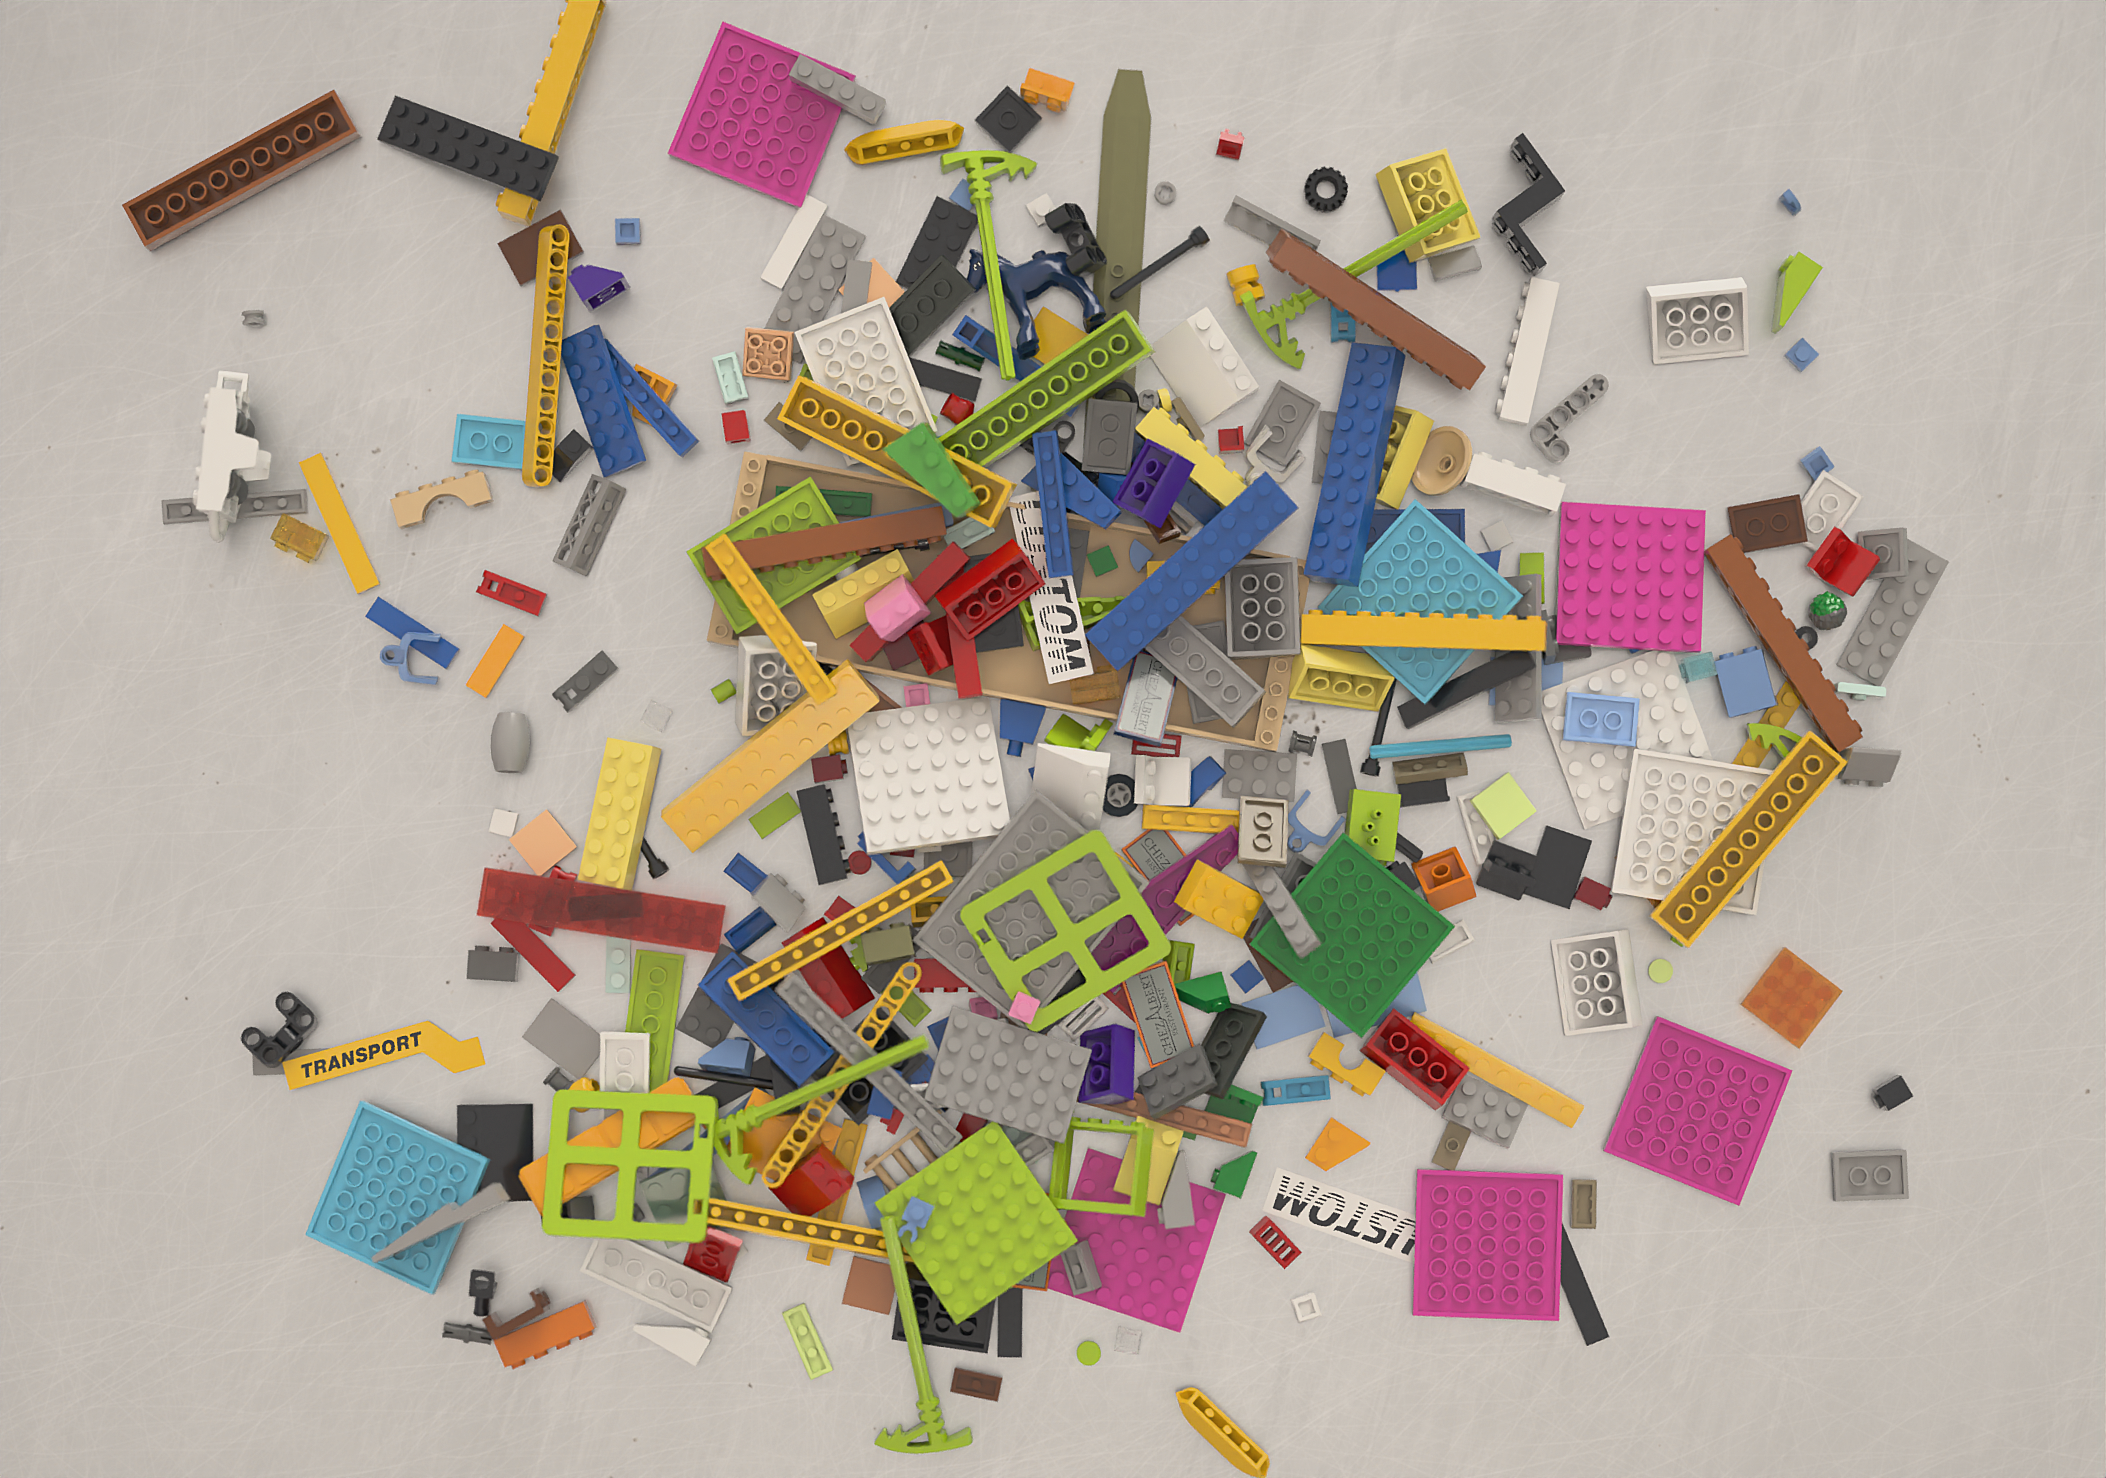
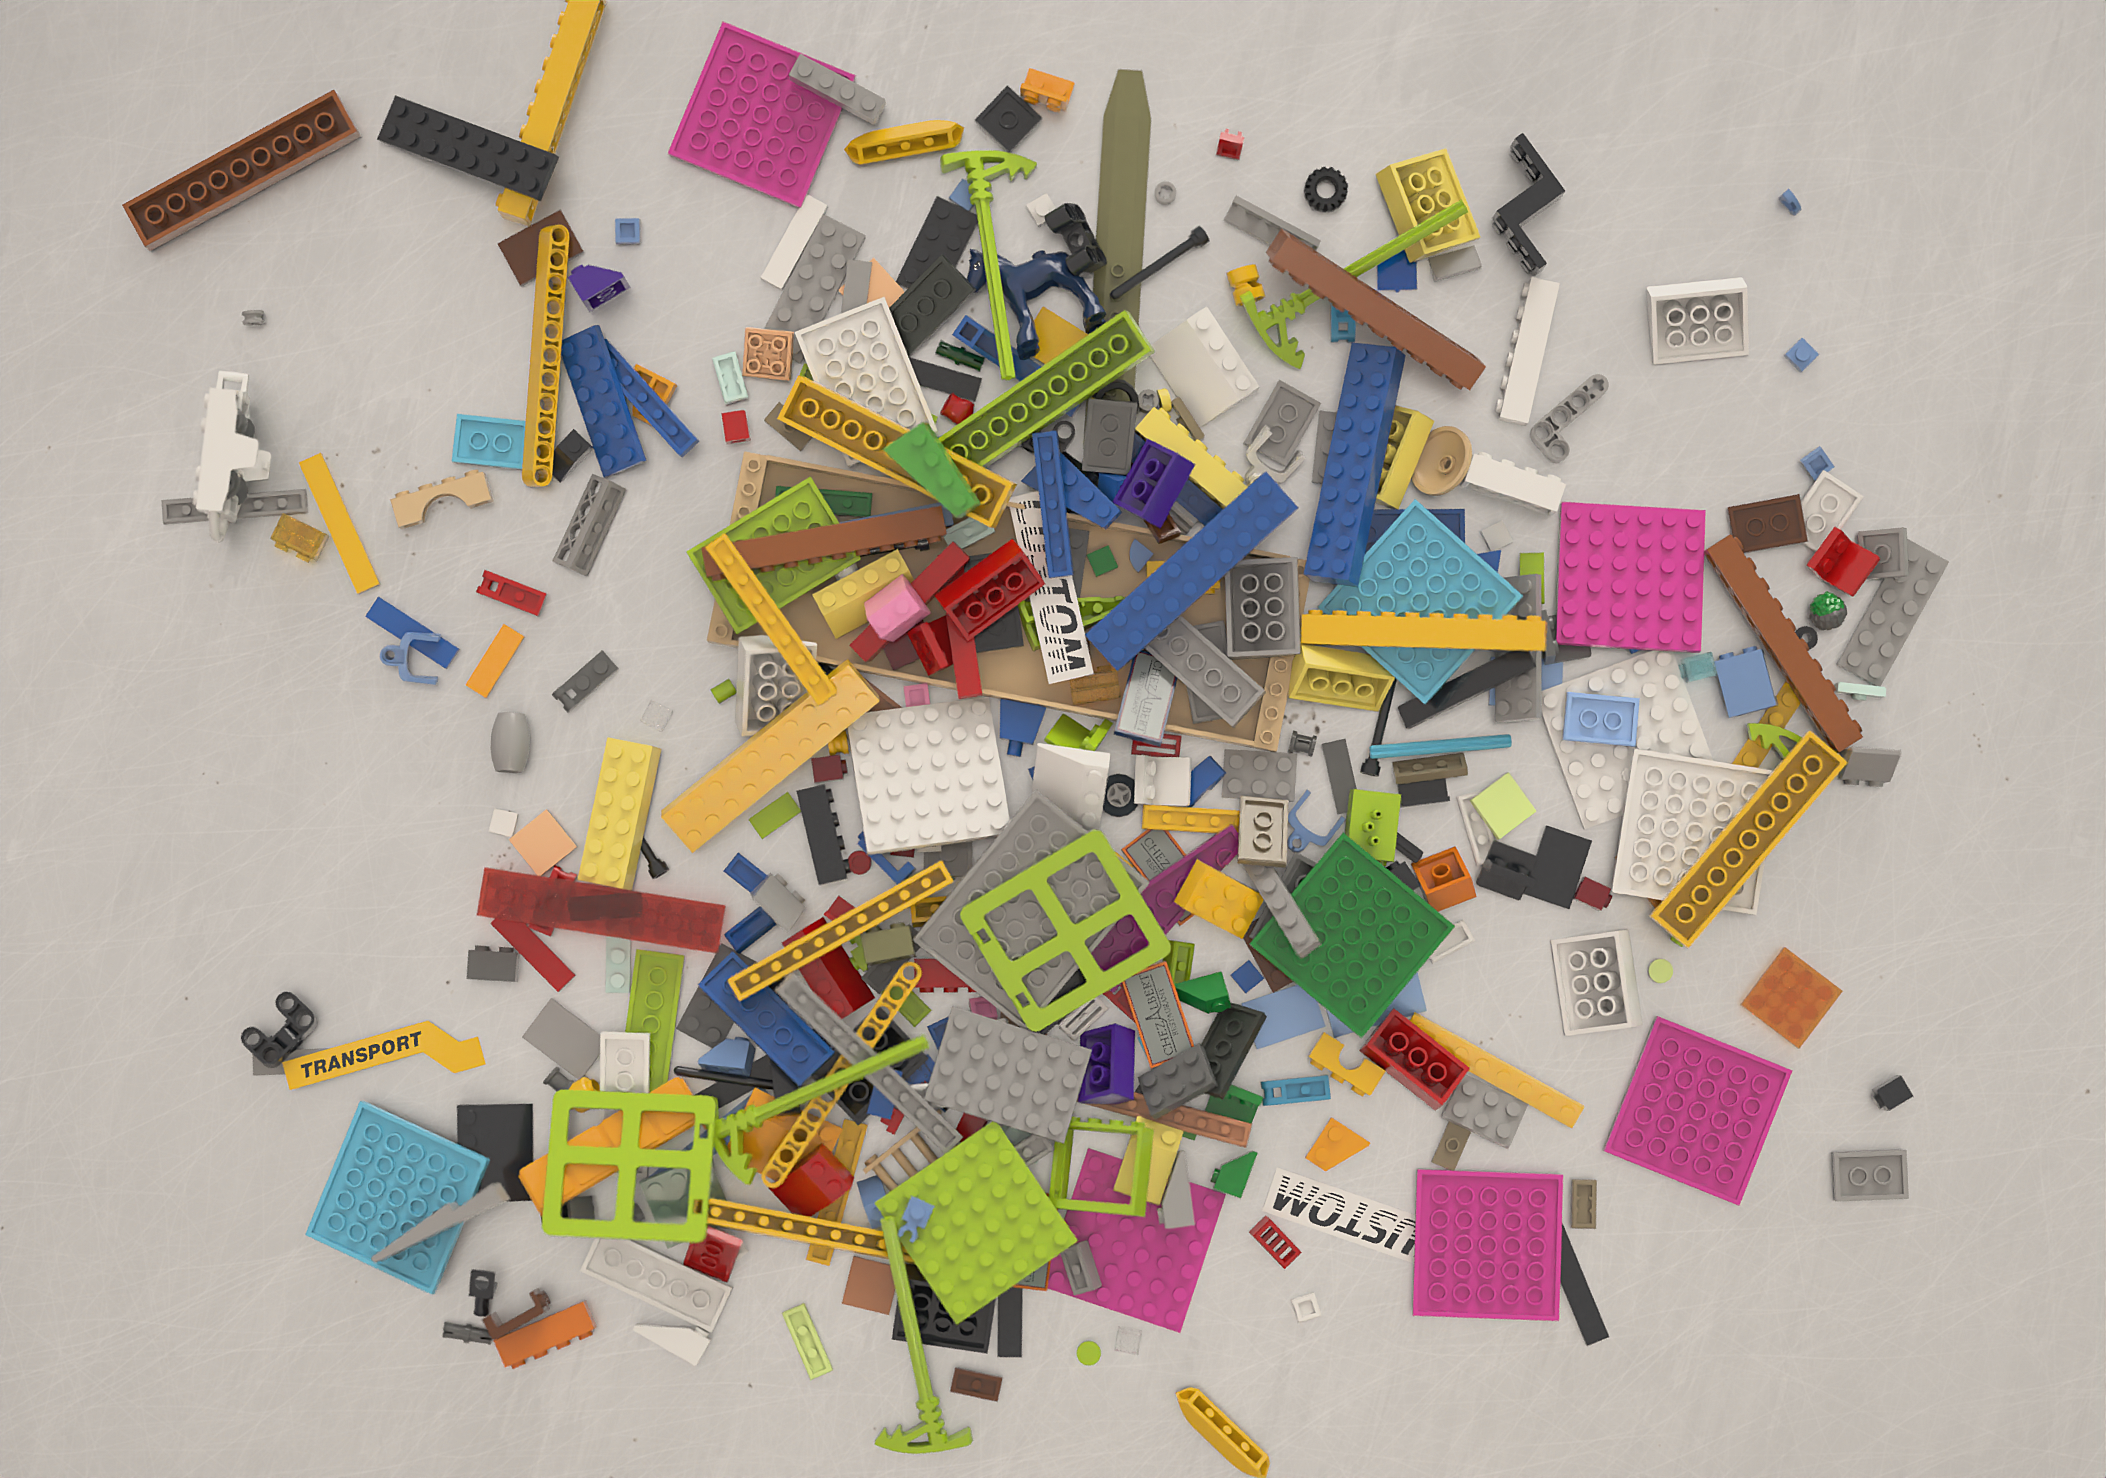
bright pink plate [1008,991,1040,1024] -> none
red panel [1218,426,1244,454] -> none
lime slope [1772,252,1823,334] -> none

